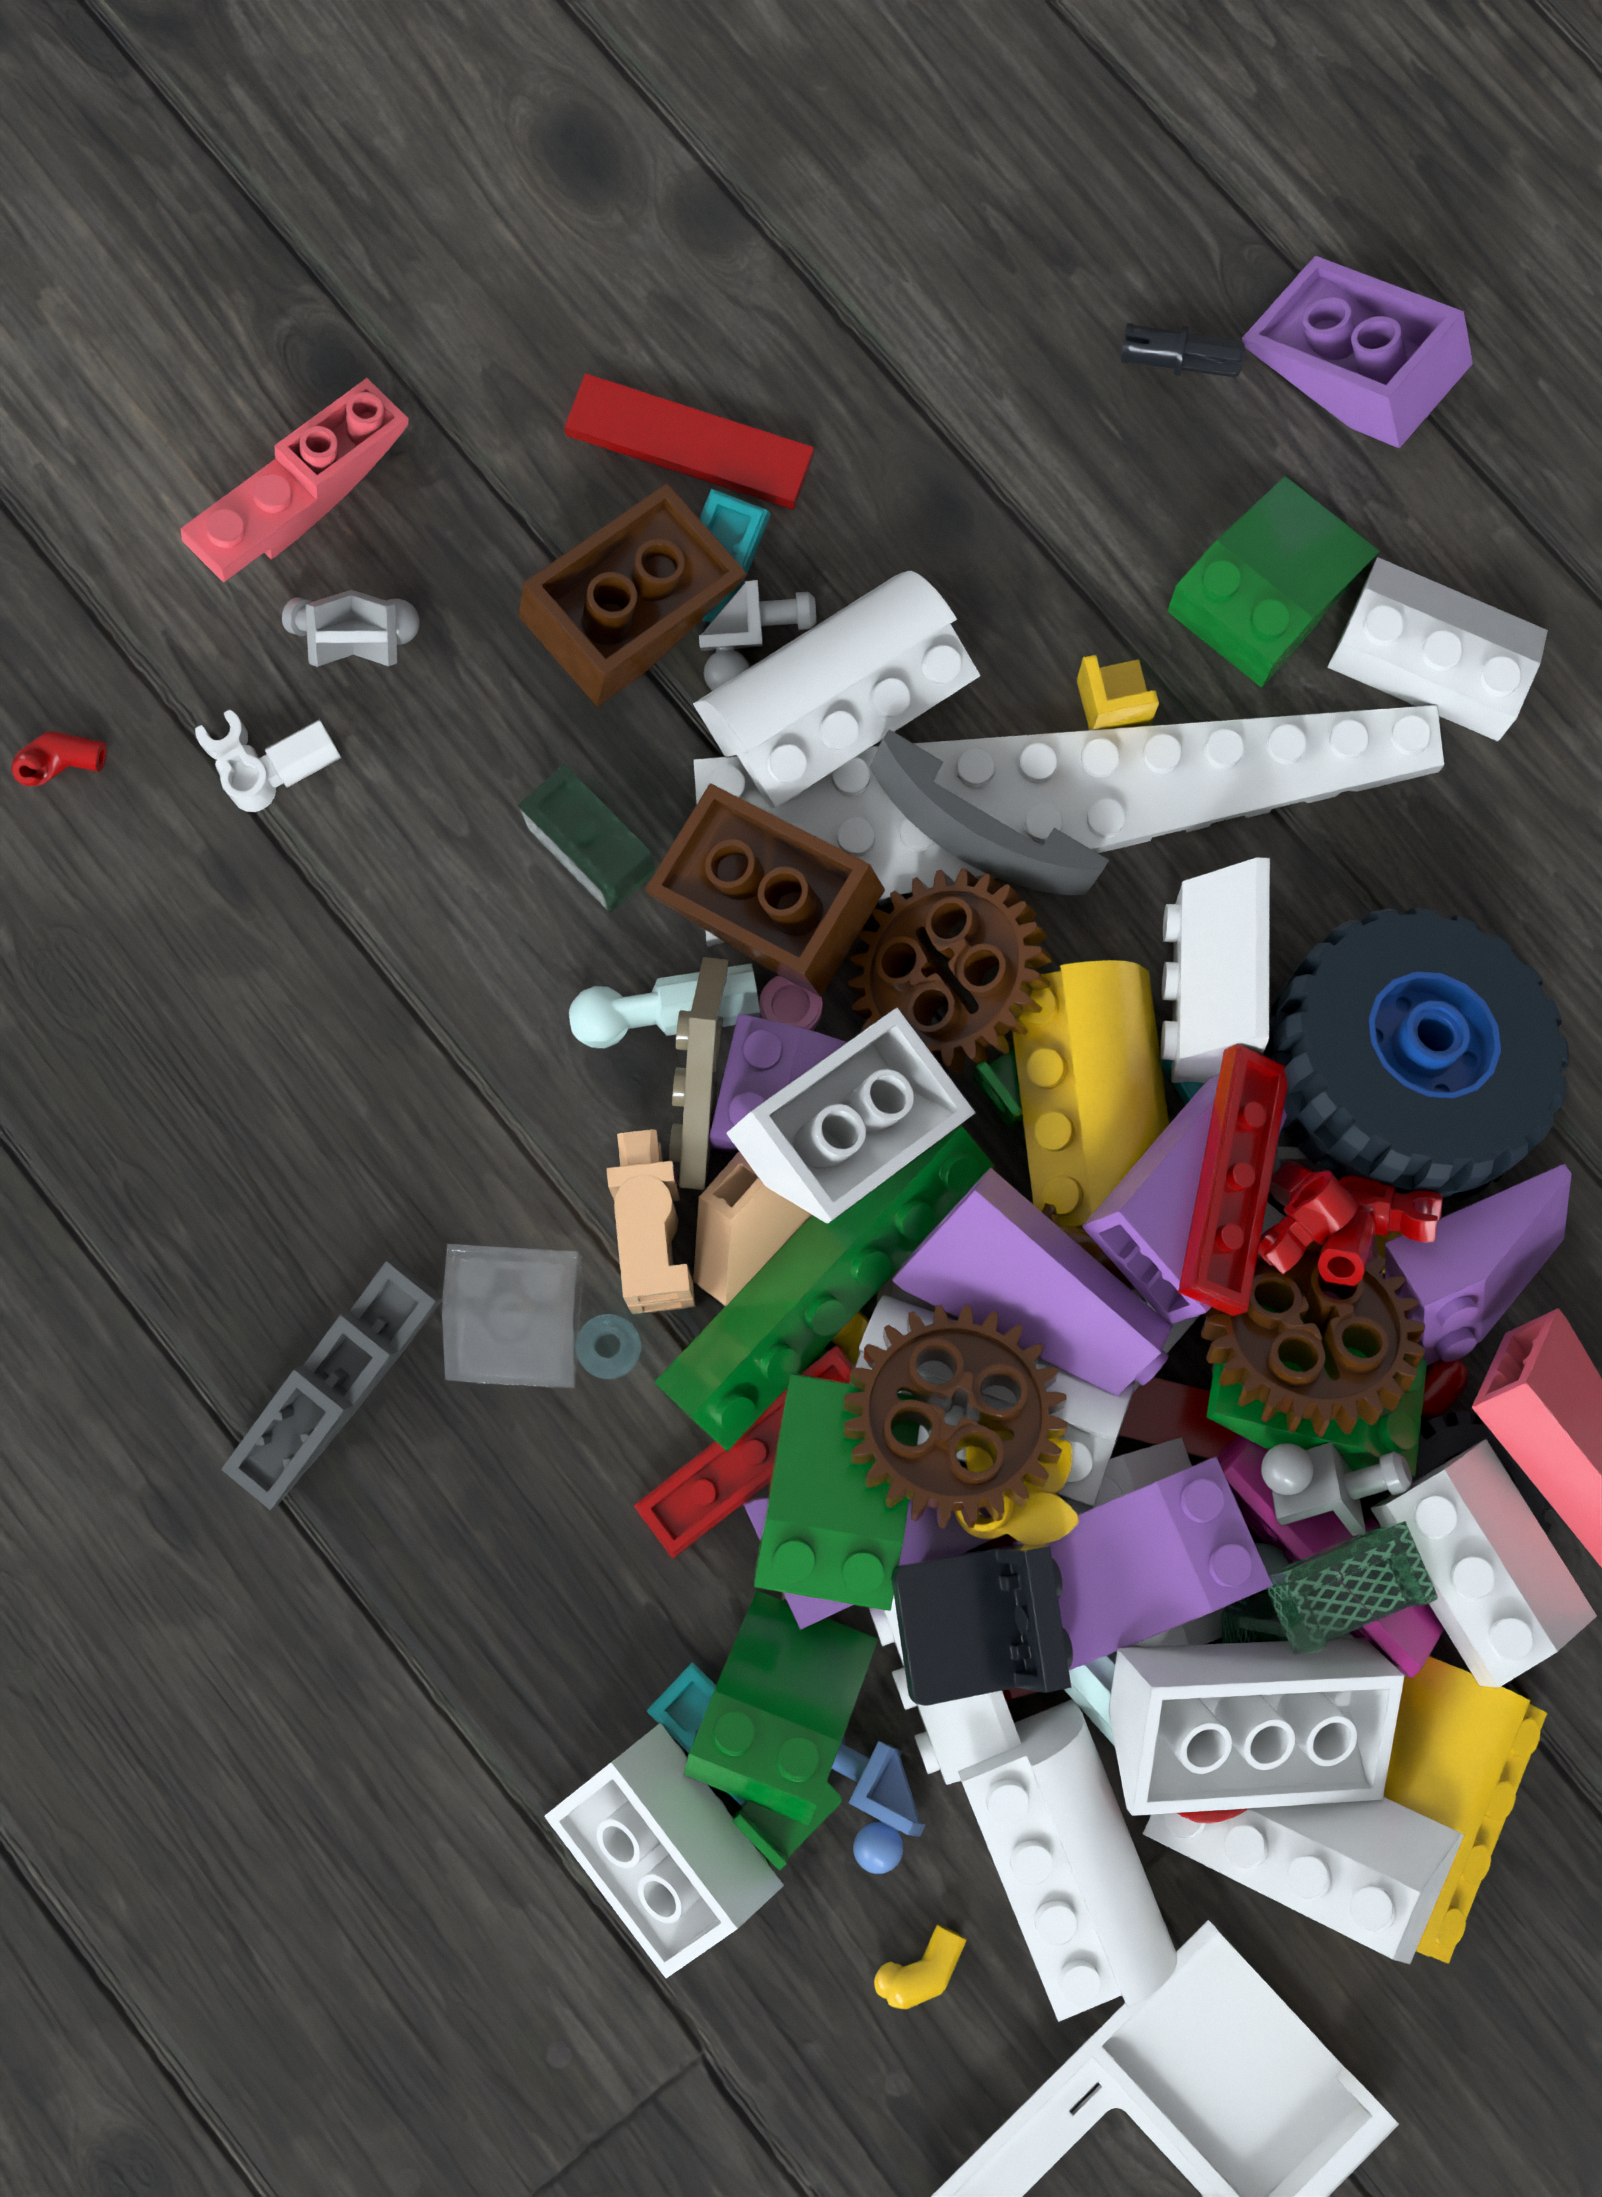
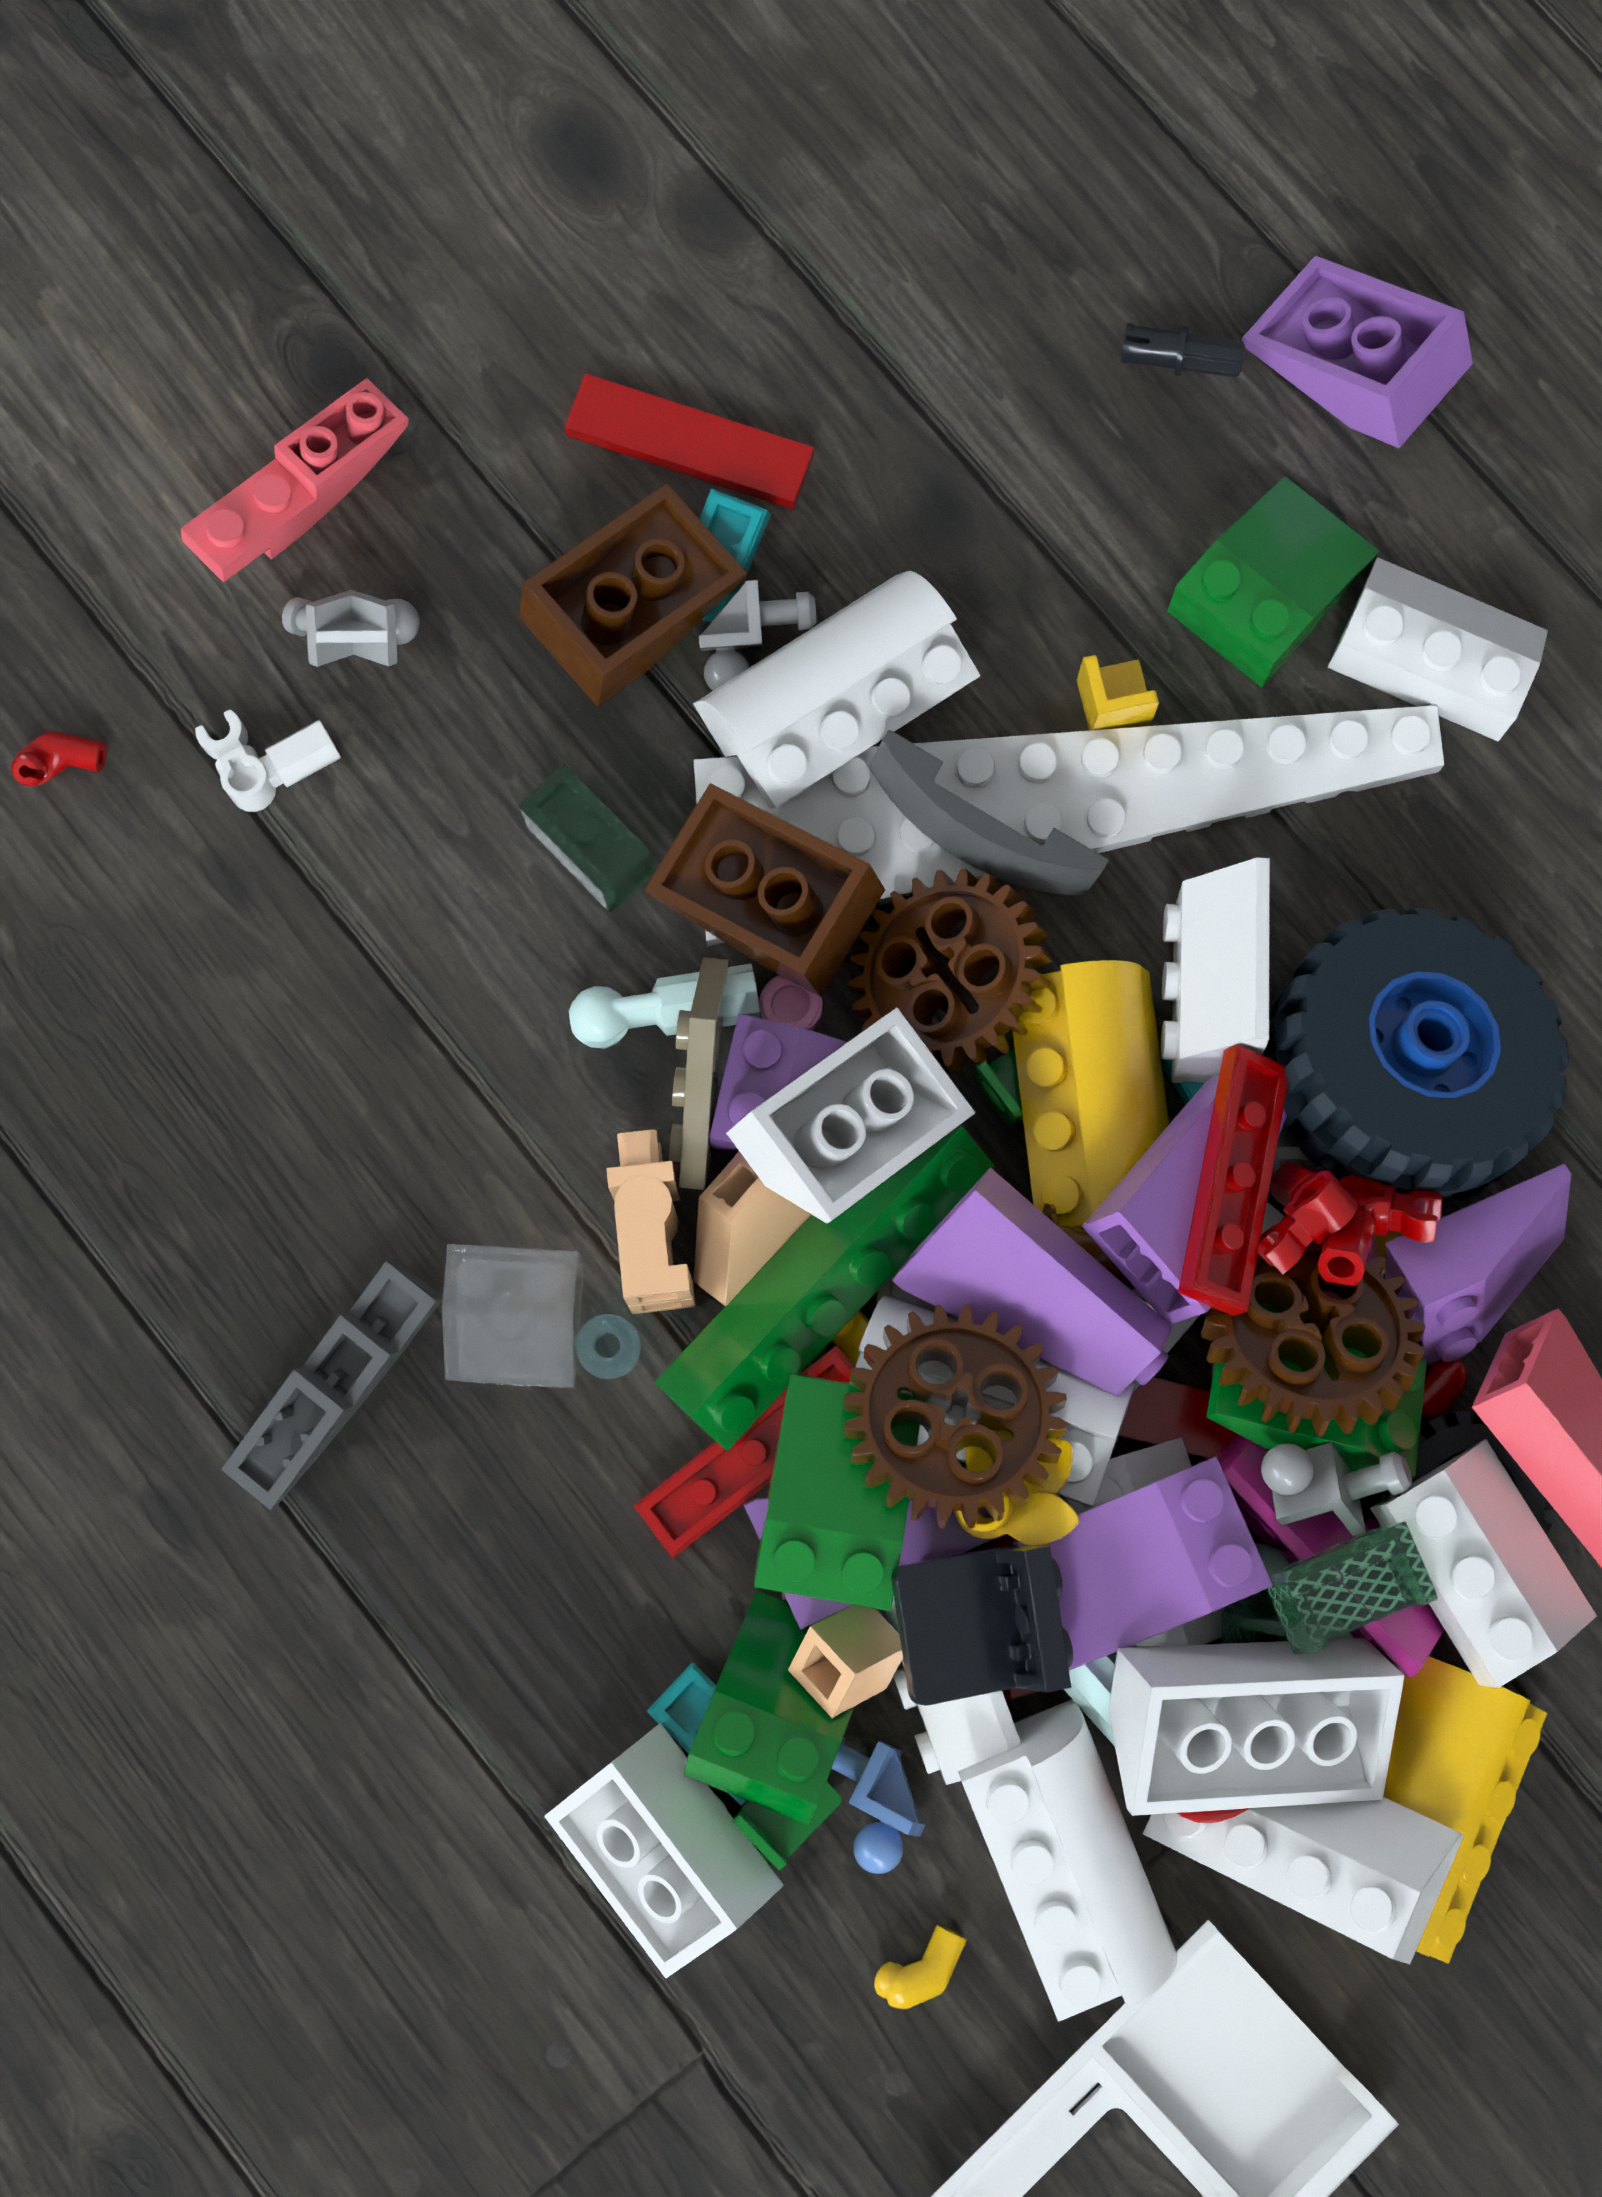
none -> light nougat brick [788,1605,903,1718]

